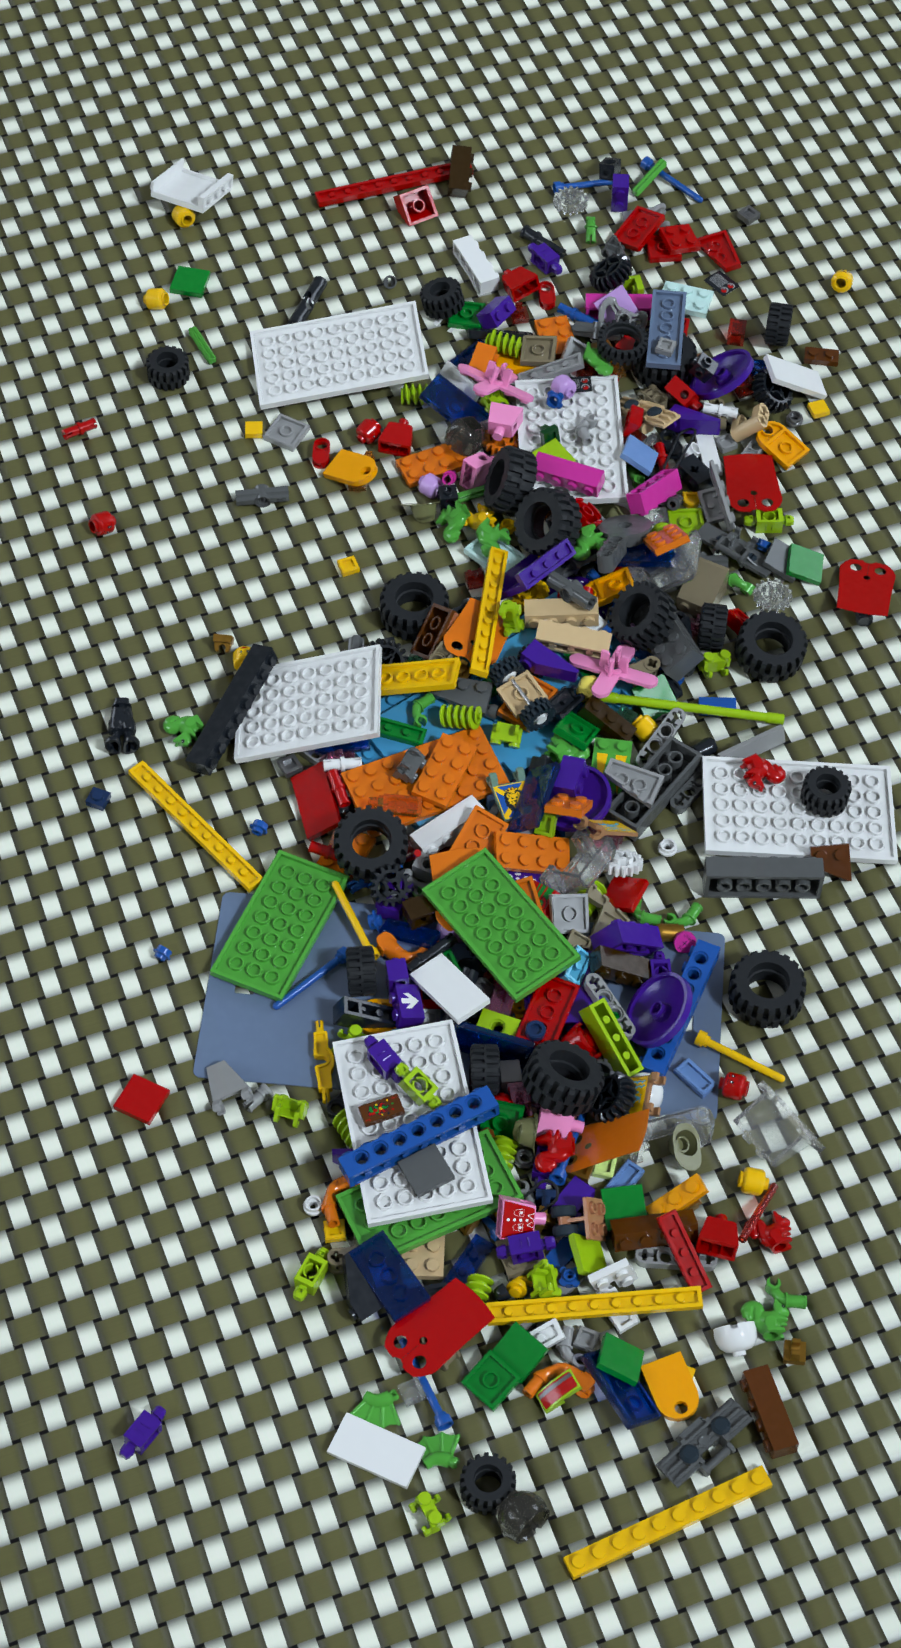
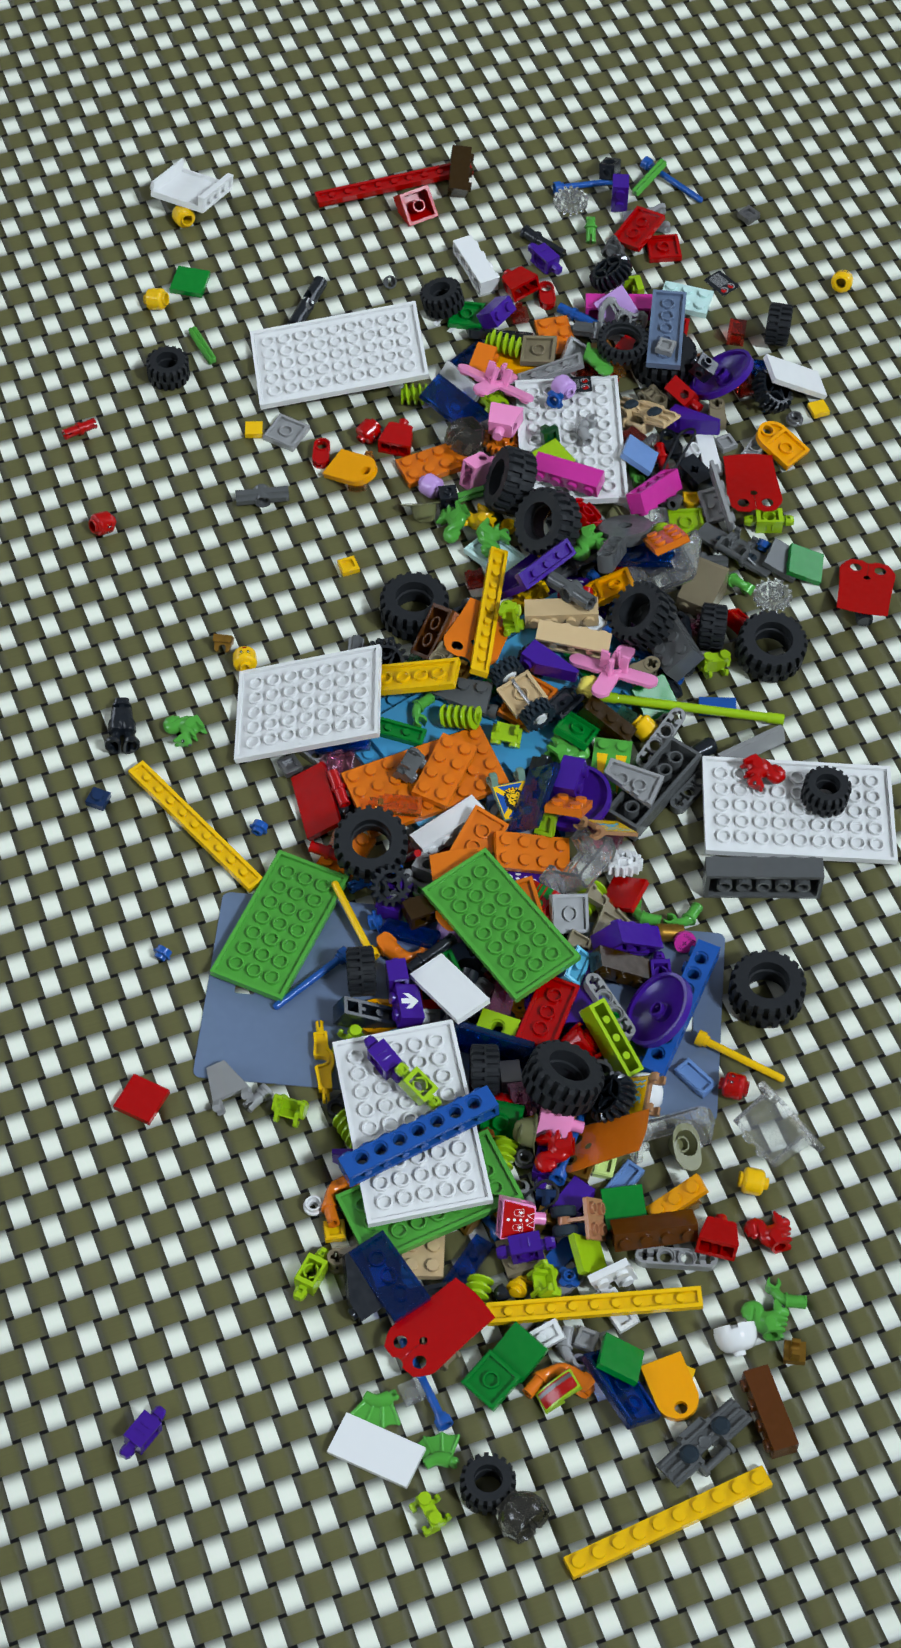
black brick [185,643,278,776] -> none
white pin [323,756,362,772] -> none
reddish brown tile [358,1094,405,1127] -> none
dark grey tile [397,1143,455,1198] -> none
dark pink pin [442,470,457,485] -> none
dark blue tile [525,1020,546,1042] -> none
red slope [623,404,644,437] -> none
red tile [656,1209,712,1292] -> none
red plate [658,224,701,255] -> none
white plate [658,838,677,857] -> none
red wing [697,230,741,272] -> none
white pin [702,402,738,419] -> none
tan connector [730,403,769,443] -> none
clear red piece [738,1183,778,1243] -> none
reddish brown plate [804,347,839,367] -> none
reddish brown wing [809,843,852,881] -> none

